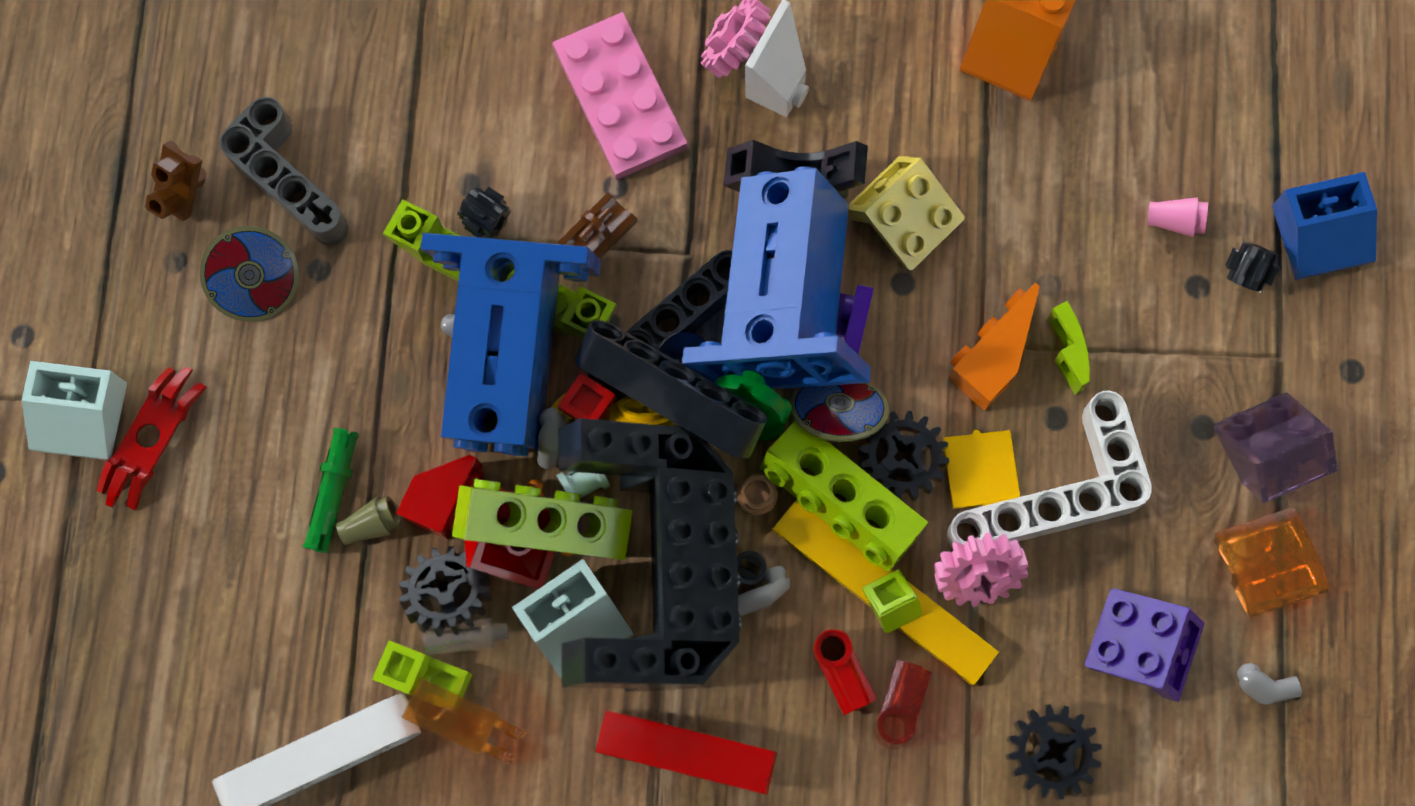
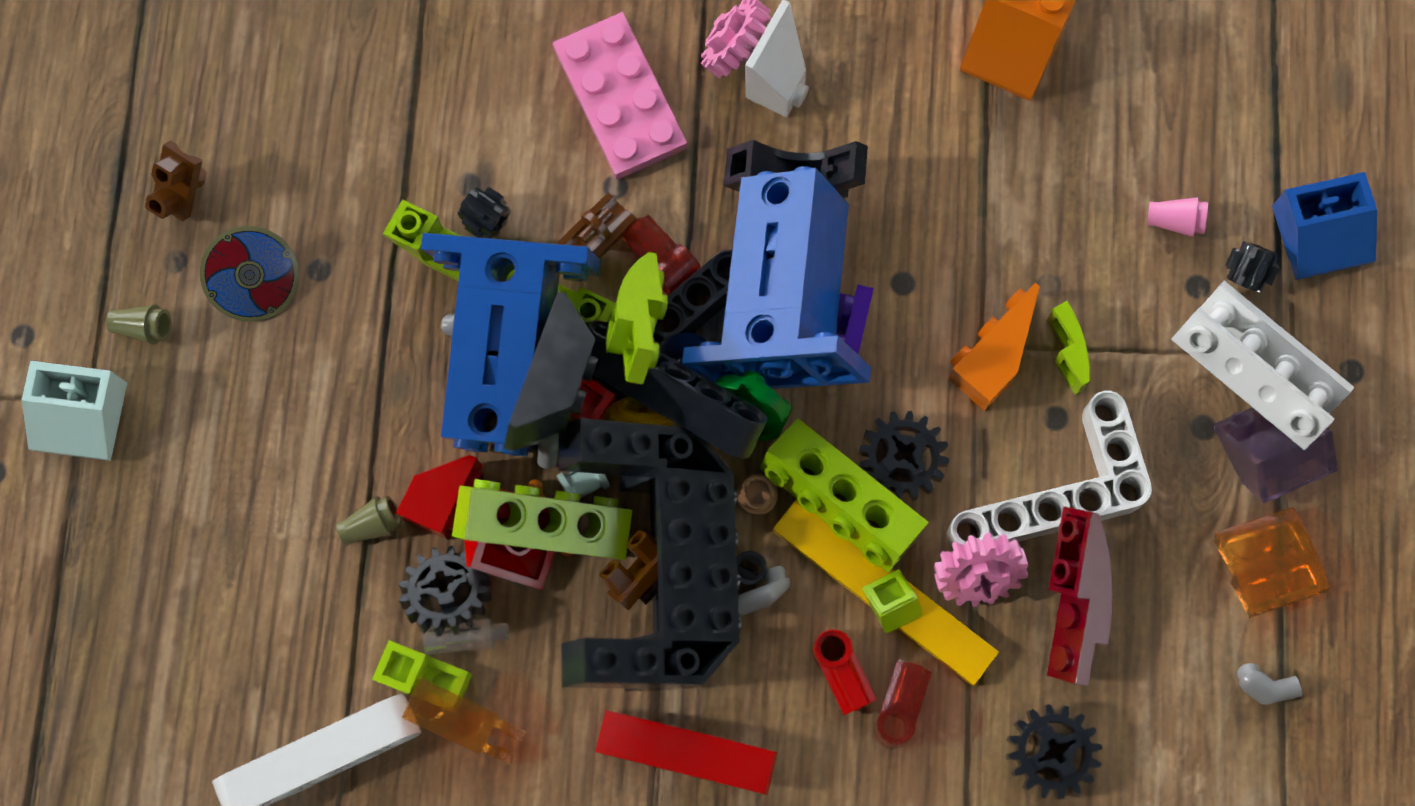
red piece [96,367,207,510] -> none
dark grey beam [219,97,349,245] -> none
green pin [302,428,359,554] -> none
light aqua slope [512,559,634,679] -> none
shield [790,383,889,442] -> none
light yellow bracket [848,156,965,270] -> none
yellow piece [942,430,1020,509] -> none
bracket [1085,588,1205,702] -> none
none -> olive cone [106,304,172,345]
none -> black wedge [504,291,598,451]
none -> reddish brown hips [599,530,658,611]
none -> lime slope [606,252,668,384]
none -> clear red piece [623,214,701,295]
none -> dark red slope [1047,506,1113,686]
none -> white fence [1171,281,1354,450]

